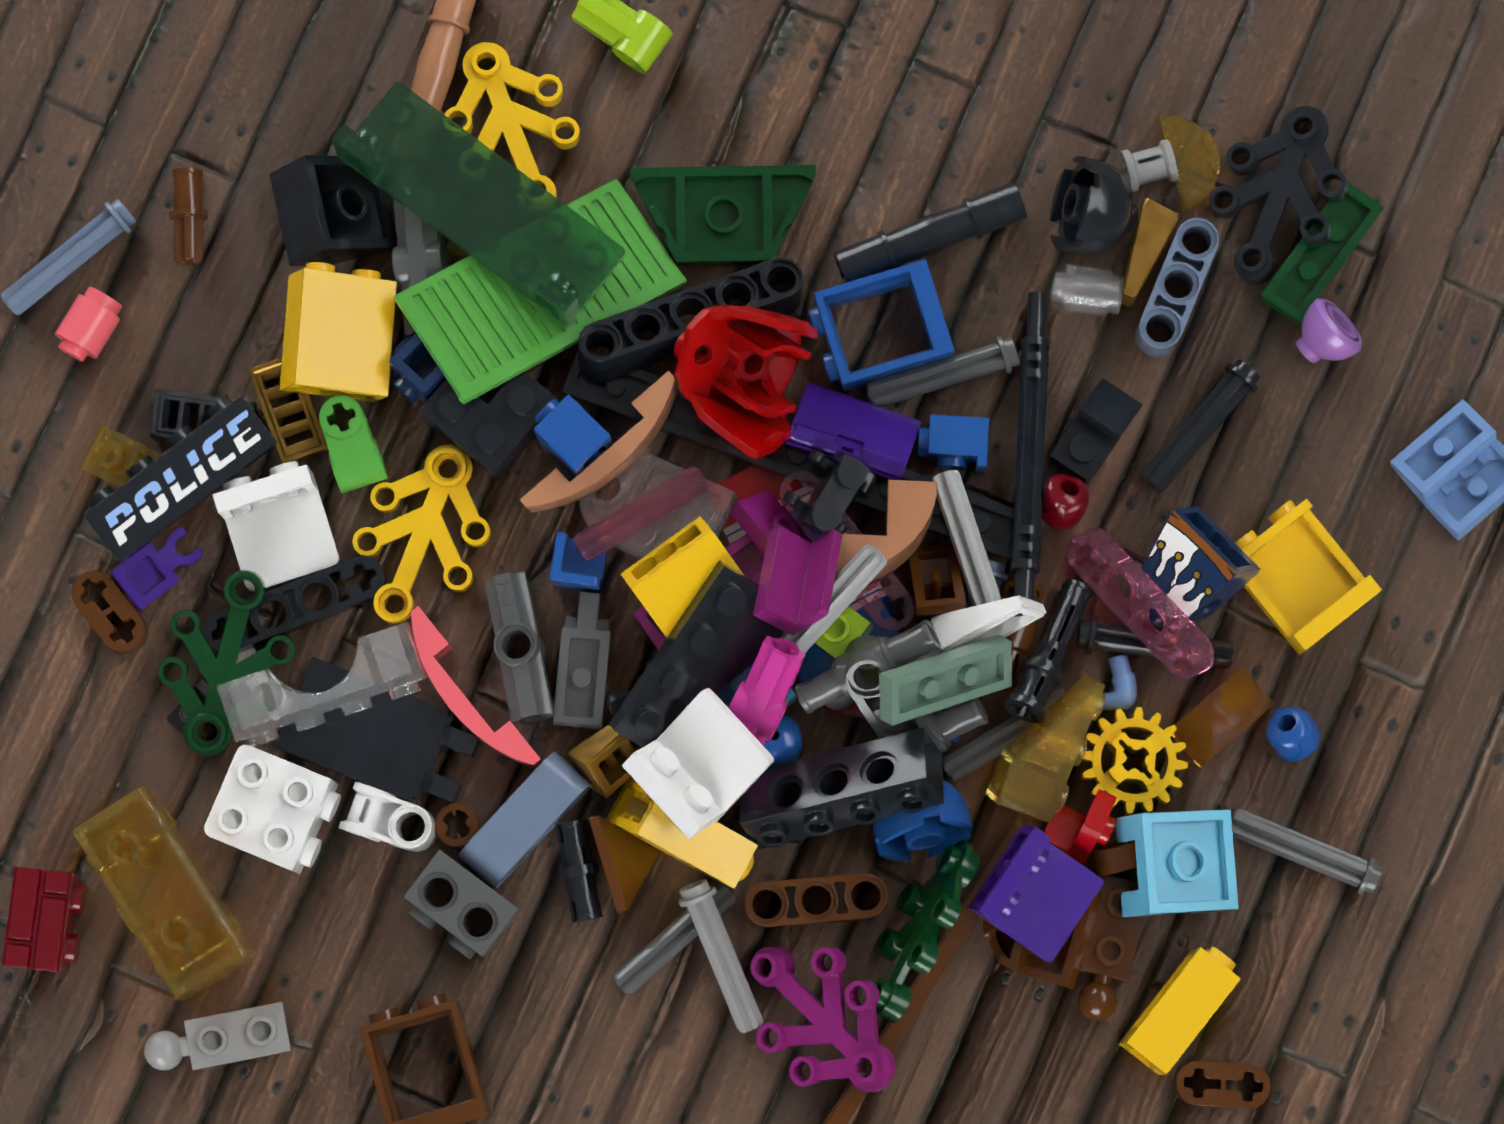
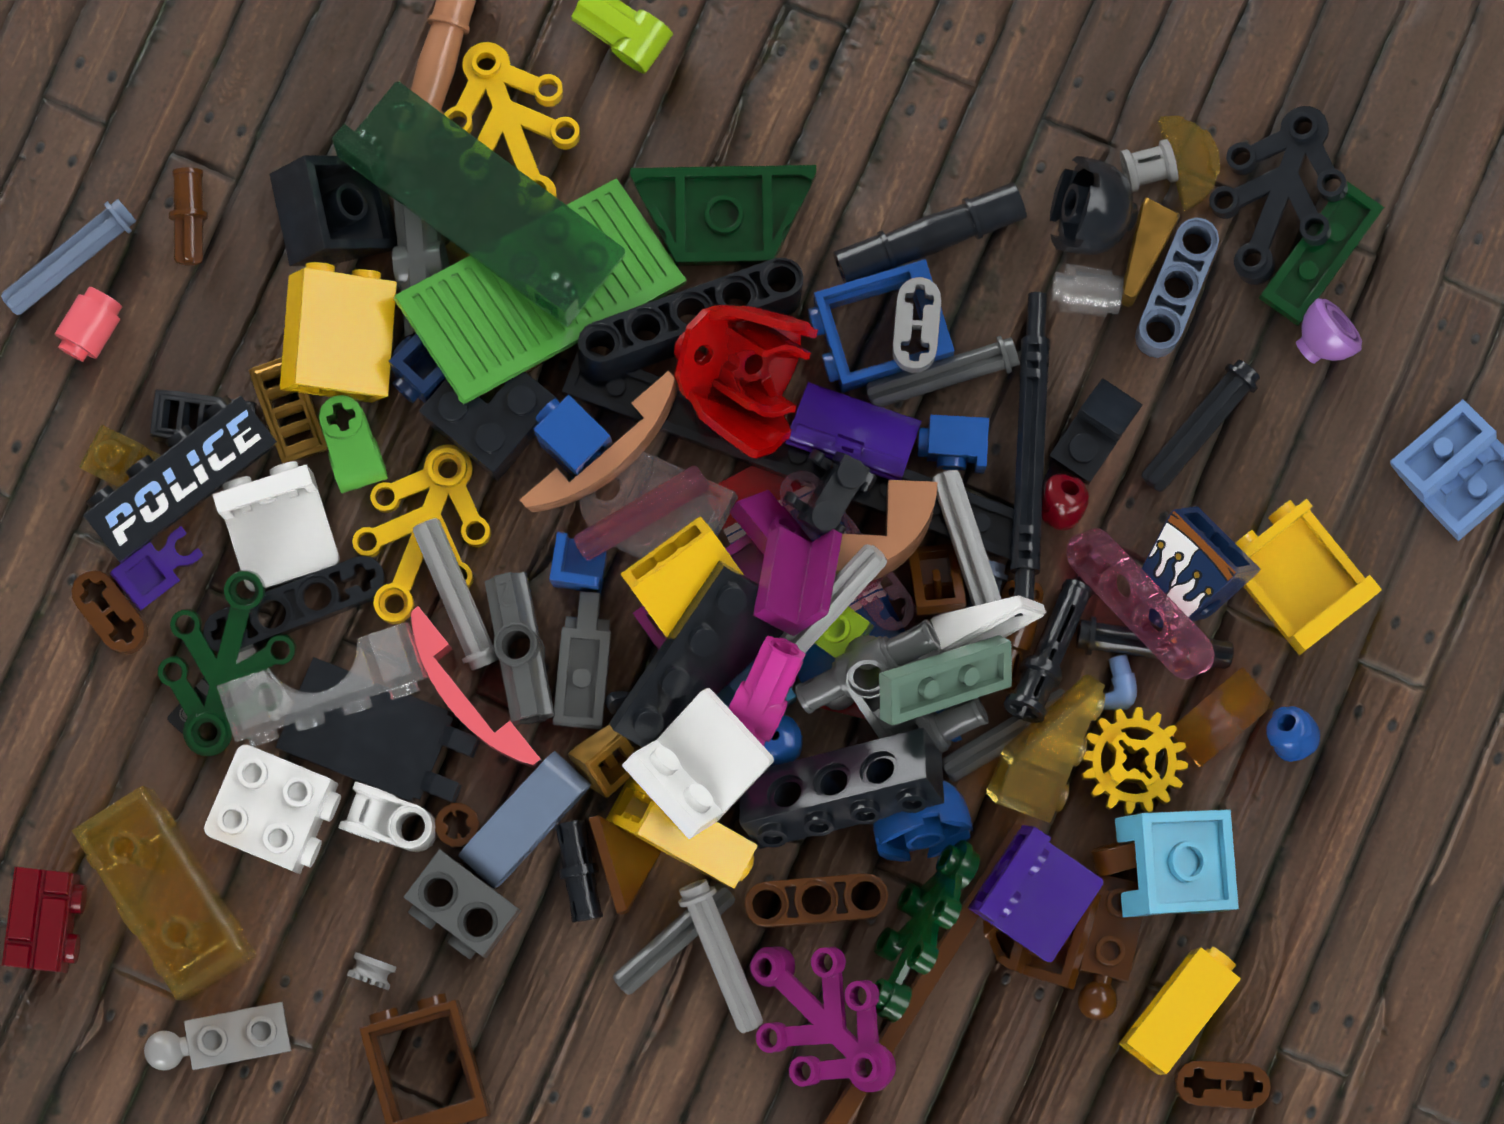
red bracket [1044,789,1117,865] -> none
dark grey axle [1231,809,1383,895] -> none
none -> light grey bush [347,952,397,990]
none -> light grey axle [413,518,499,670]
none -> light grey beam [892,277,941,373]

